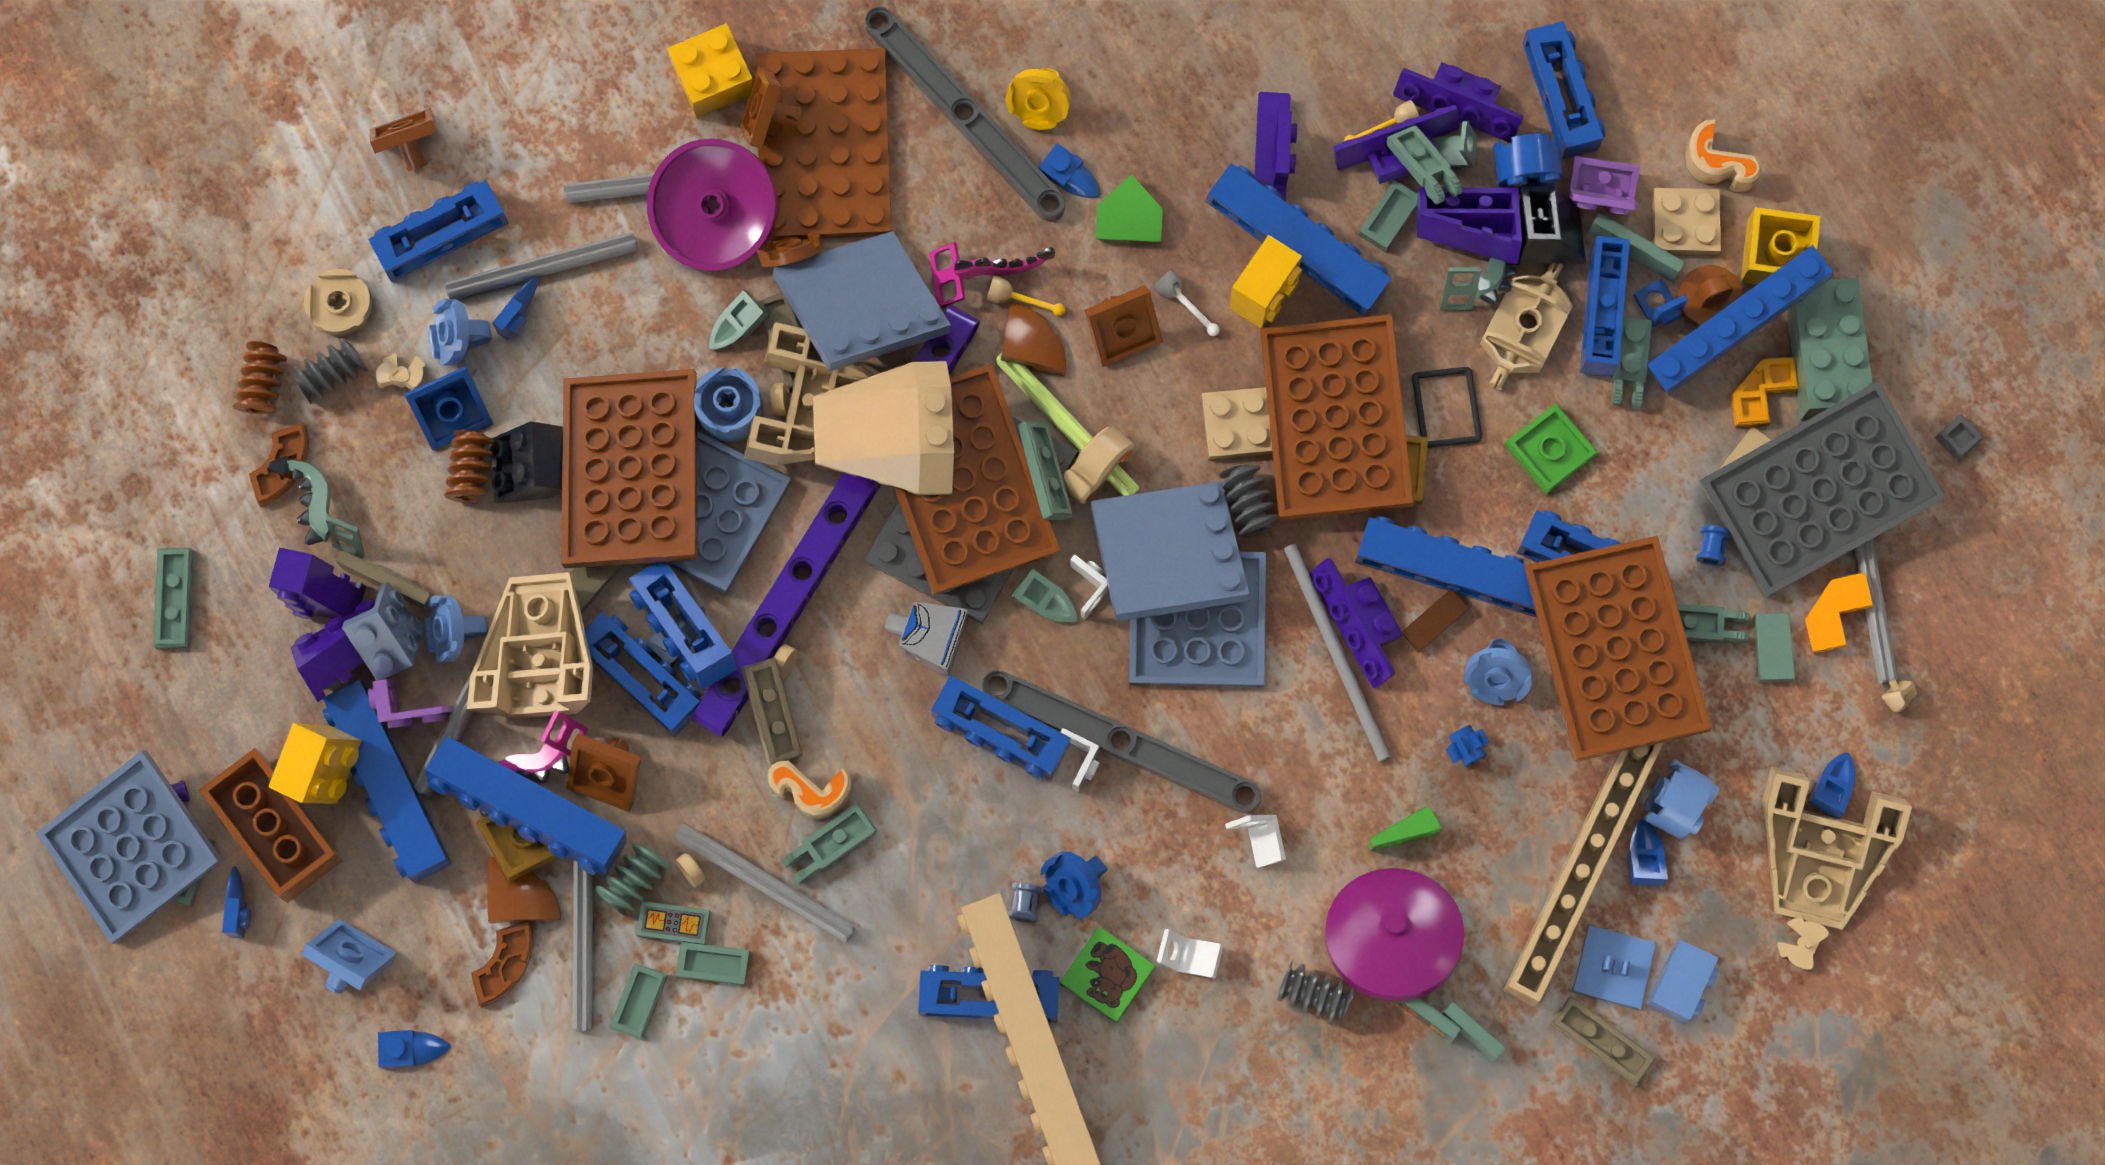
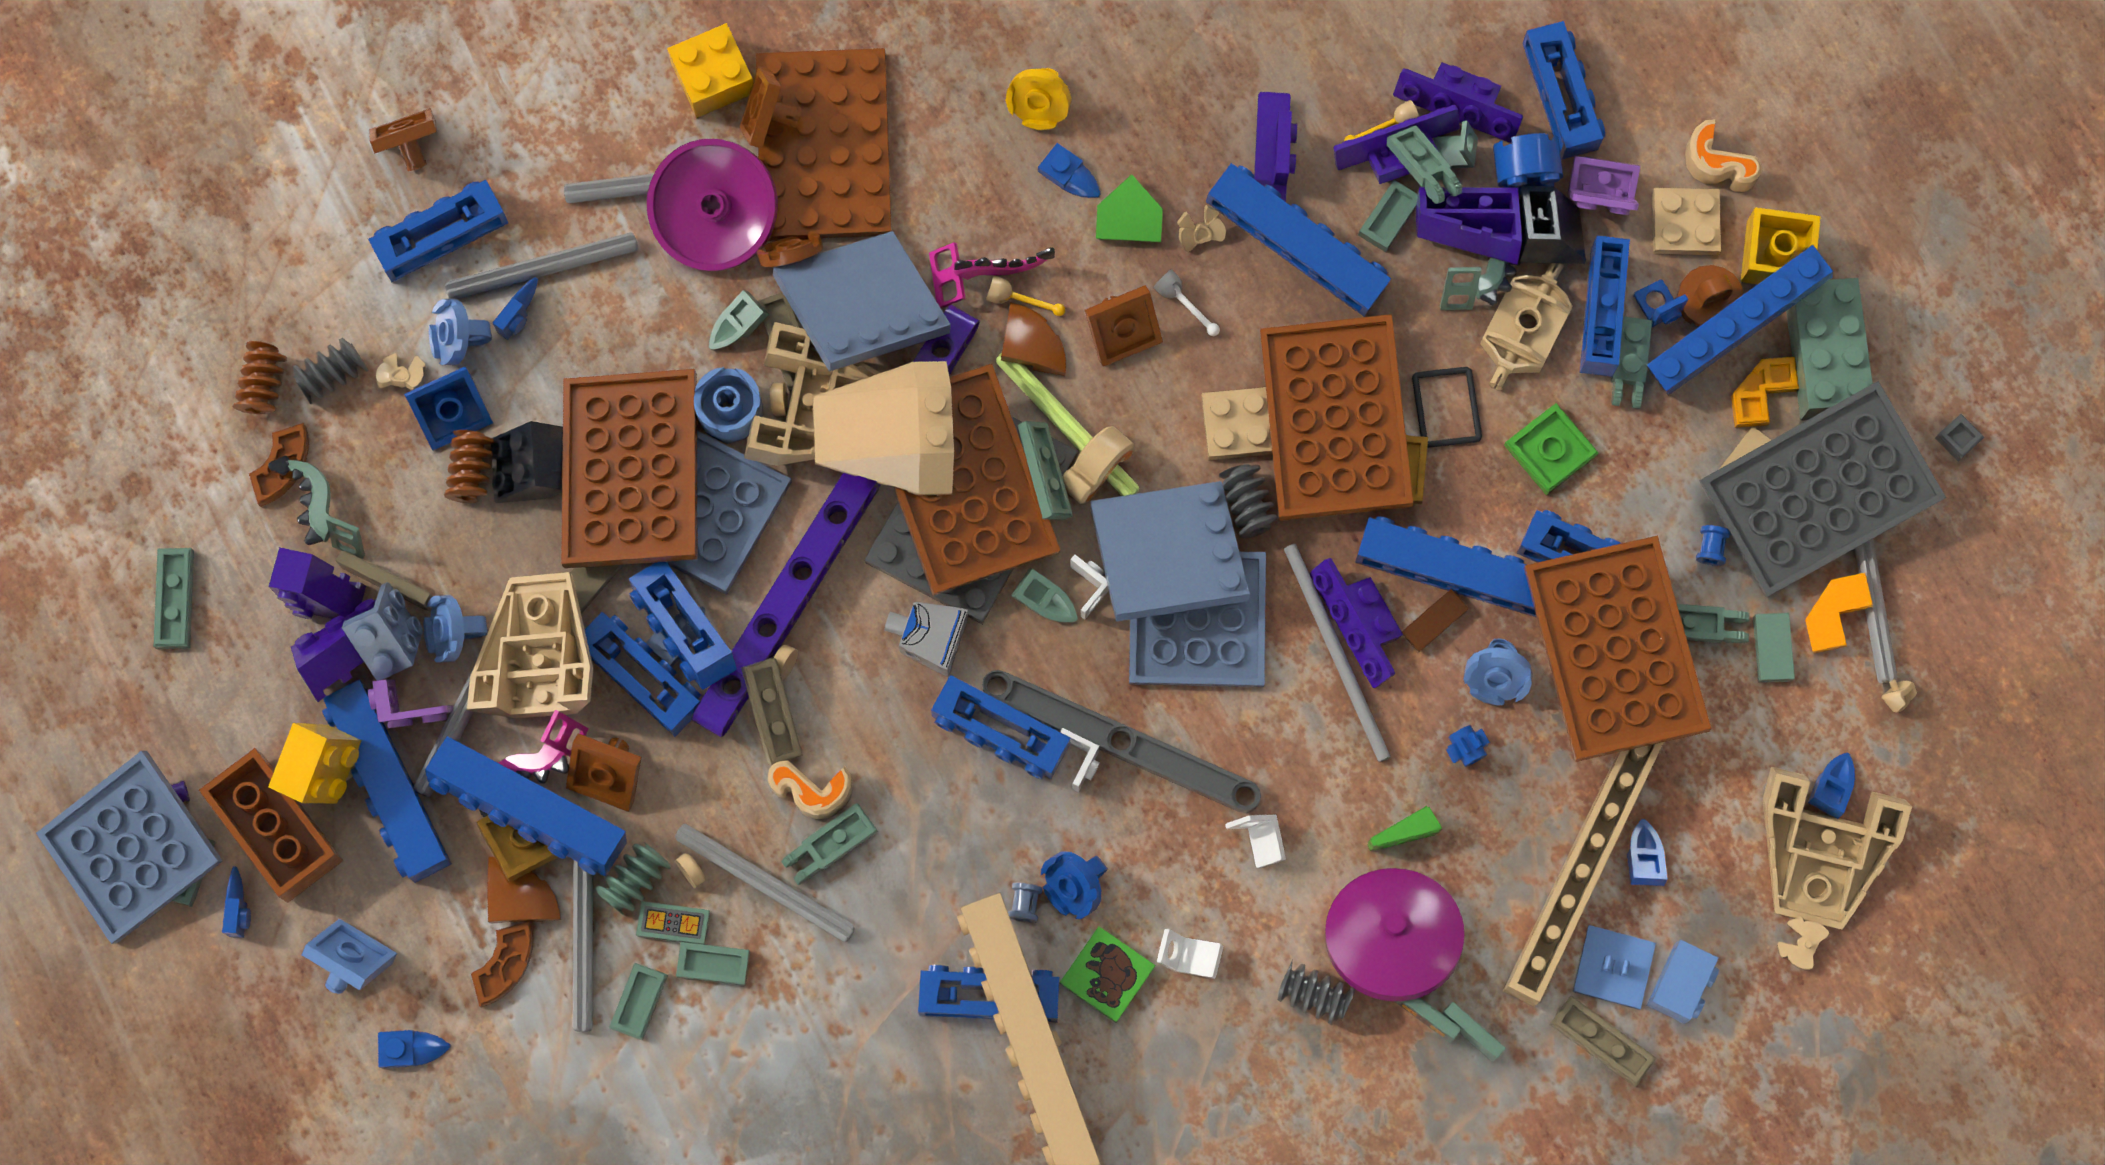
tan plate [304,269,372,336] -> none
dark grey beam [865,6,1065,221] -> none
yellow brick [1229,235,1303,329] -> none
sand green tile [1588,213,1684,283] -> none
medium blue brick [1642,759,1719,839] -> none
none -> tan piece [1177,205,1226,252]

